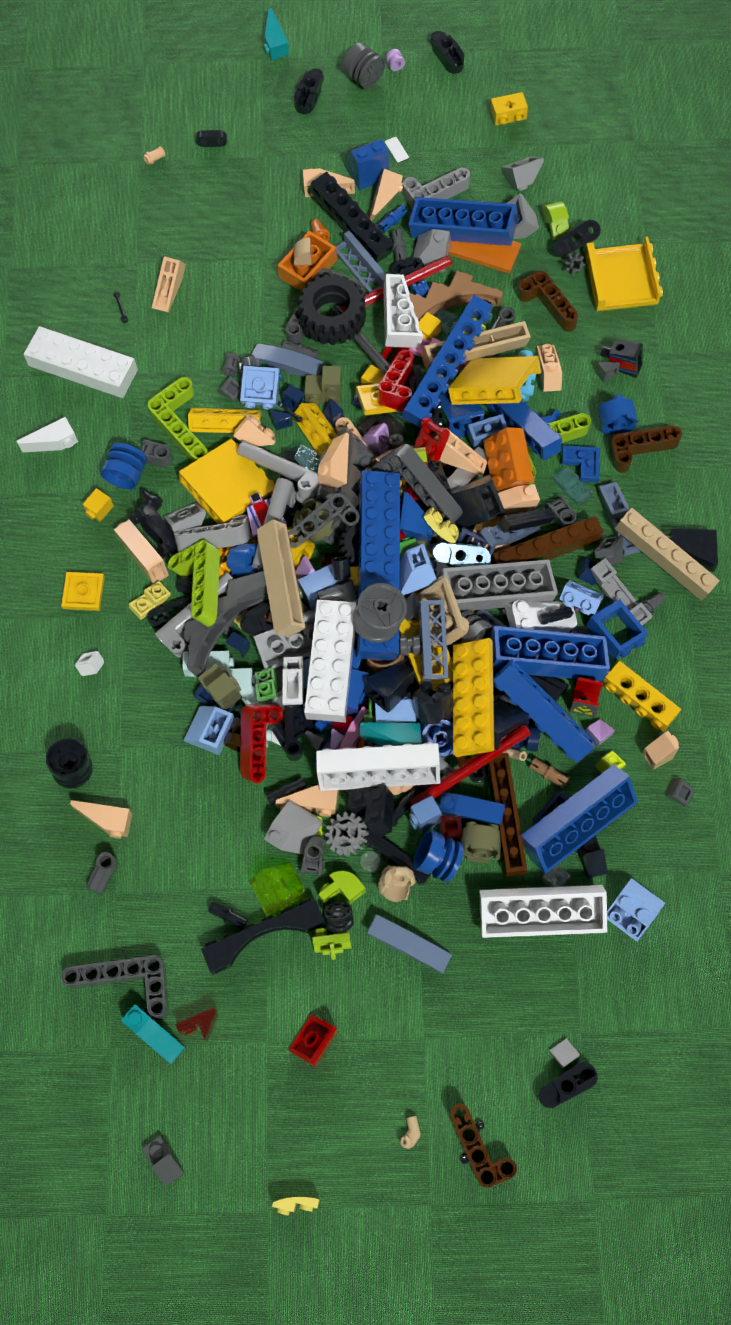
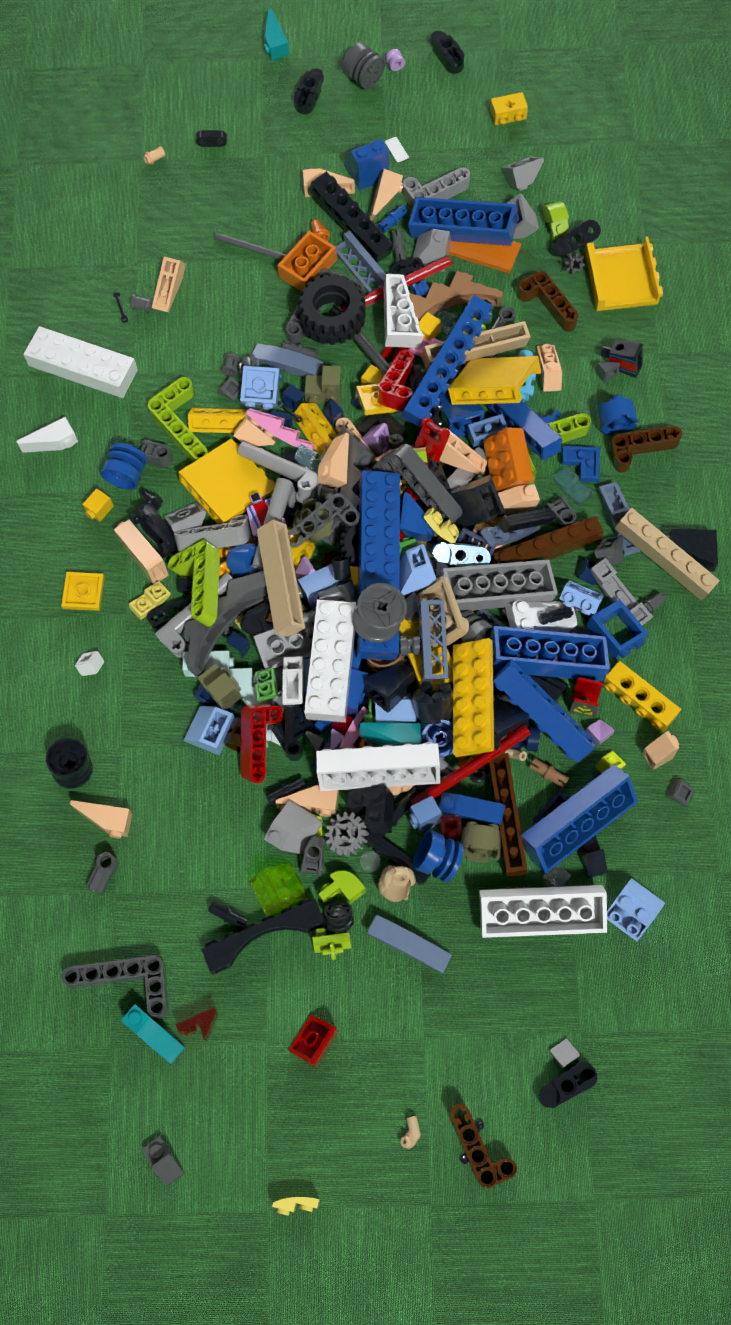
tan brick [294,238,312,266] -> none
none -> dark grey bush [131,294,152,313]
none -> dark grey piece [214,232,286,260]
none -> bright pink slope [246,409,316,452]

